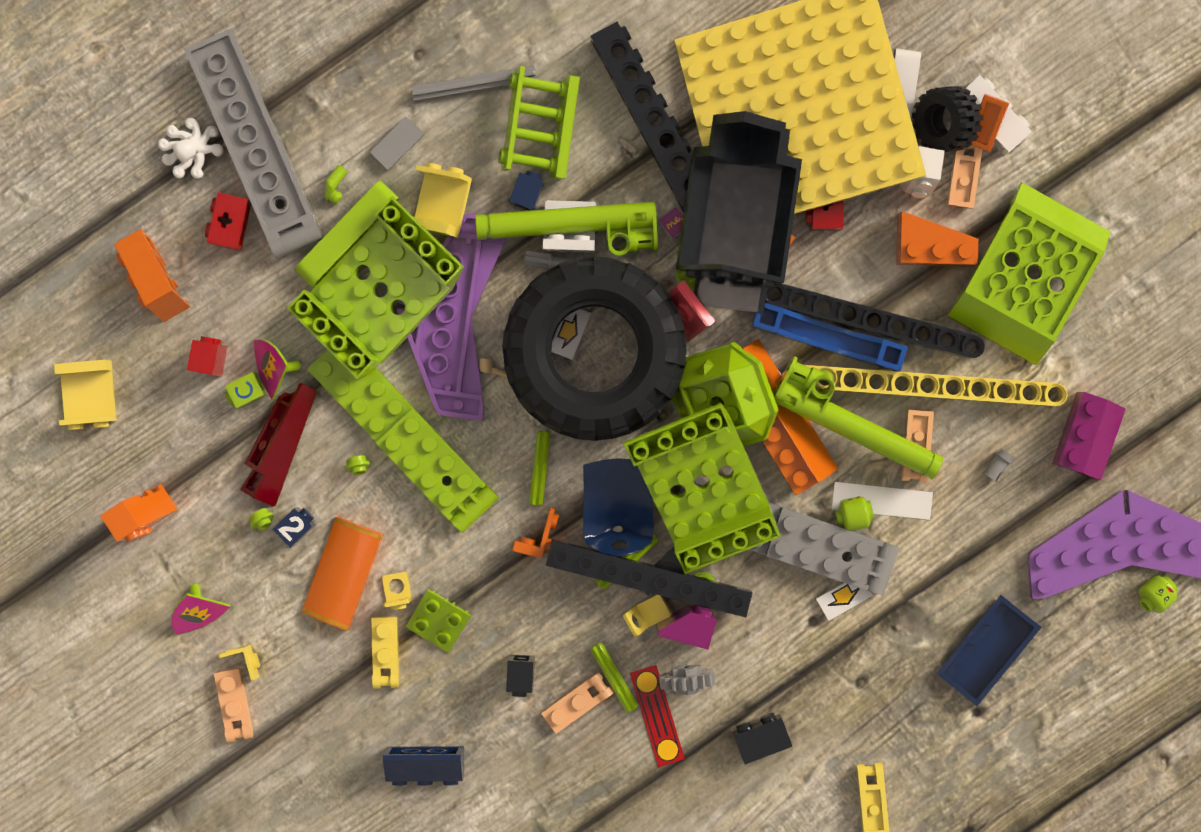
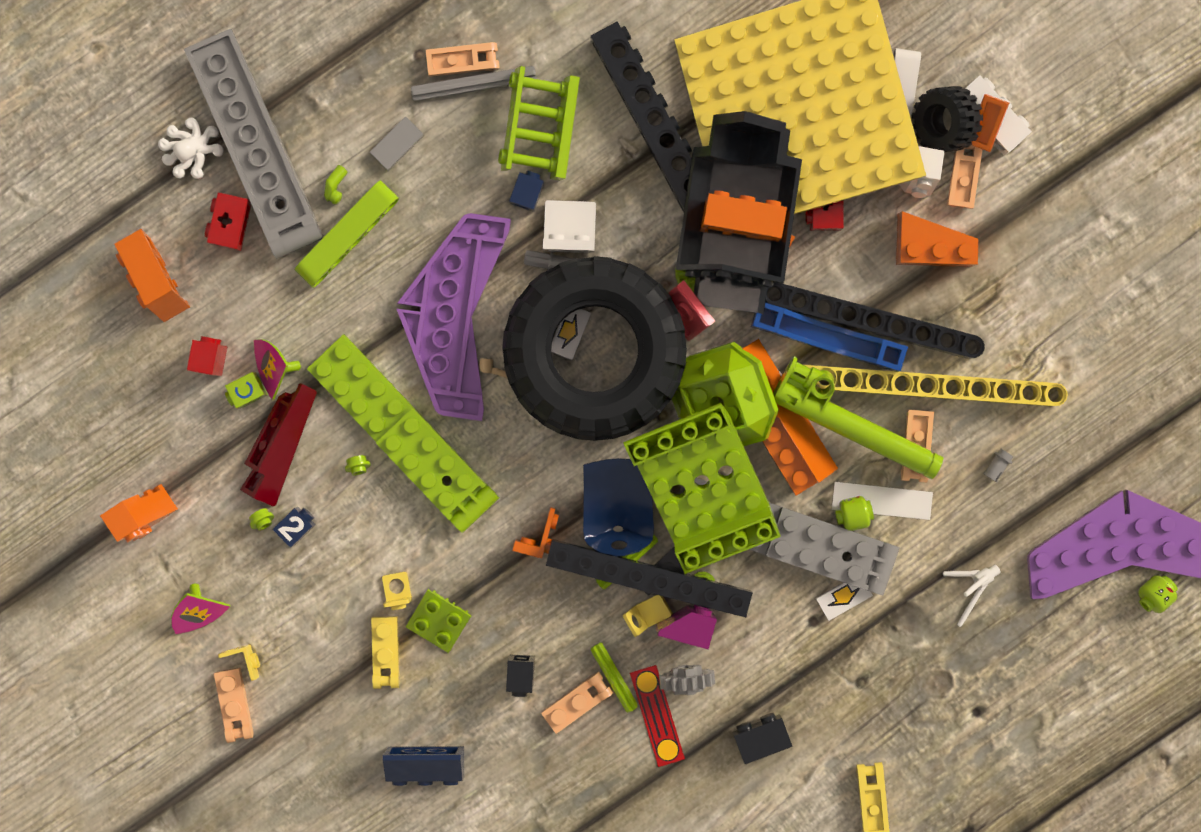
light yellow panel [54,360,117,430] -> none
lime slope [287,196,464,380] -> none
orange slope [302,516,384,631] -> none
light yellow panel [414,163,472,238] -> none
lime piece [475,202,658,256] -> none
lime axle [529,430,551,506] -> none
magenta tile [657,204,684,241] -> none
dark blue slope [937,595,1042,706] -> none
lime slope [947,182,1111,365] -> none
magenta slope [1052,392,1126,481] -> none
none -> light nougat plate [426,42,500,77]
none -> orange wedge [700,191,787,242]
none -> white plant [943,565,1001,627]

